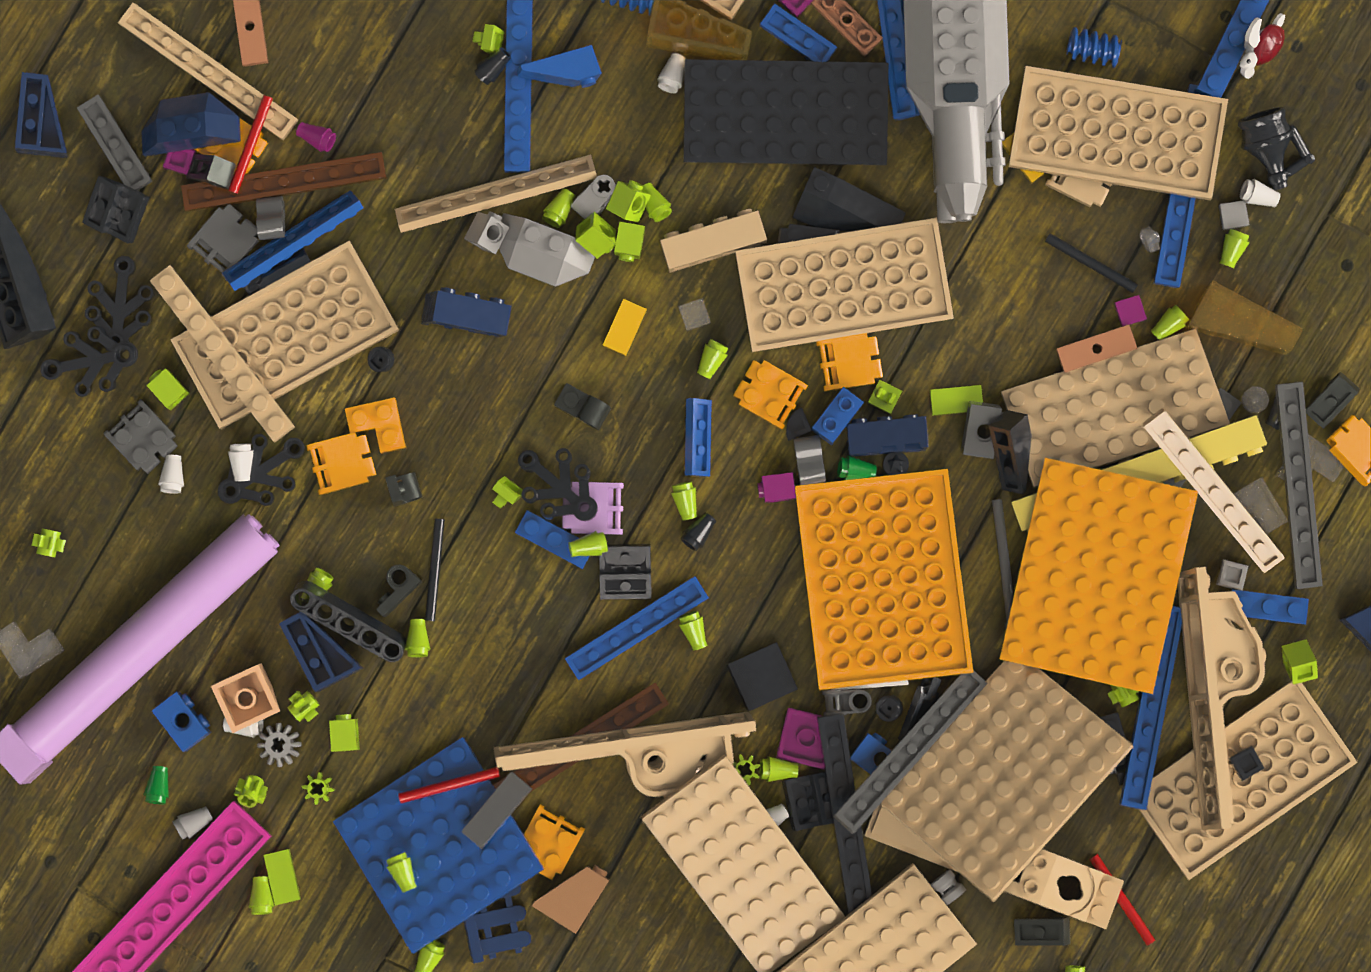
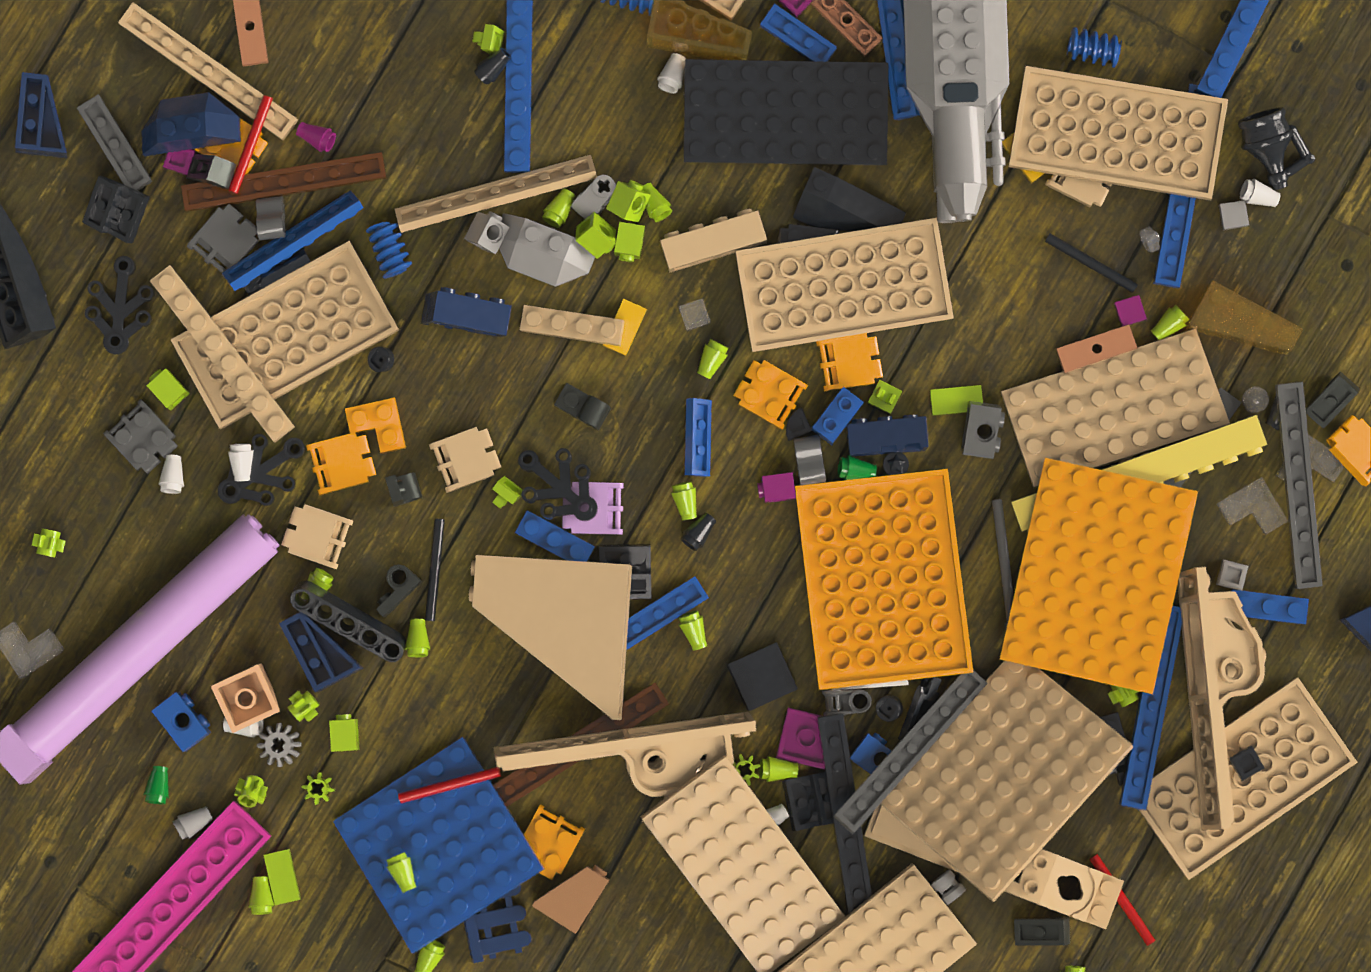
black plant [40,326,138,397] -> none
dark grey tile [461,771,532,849] -> none
blue slope [516,45,602,88] -> none
lime cone [568,531,608,557] -> none
black slope [989,410,1032,495] -> none
tan plate [1142,408,1285,573] -> none
lime cone [1220,229,1249,268] -> none
animal [1239,13,1285,79] -> none
lime brick [1282,640,1318,685] -> none
none -> tan plate [281,504,353,569]
none -> blue piece [366,222,412,279]
none -> tan plate [429,427,501,493]
none -> tan slope [469,555,632,720]
none -> tan plate [520,305,625,347]

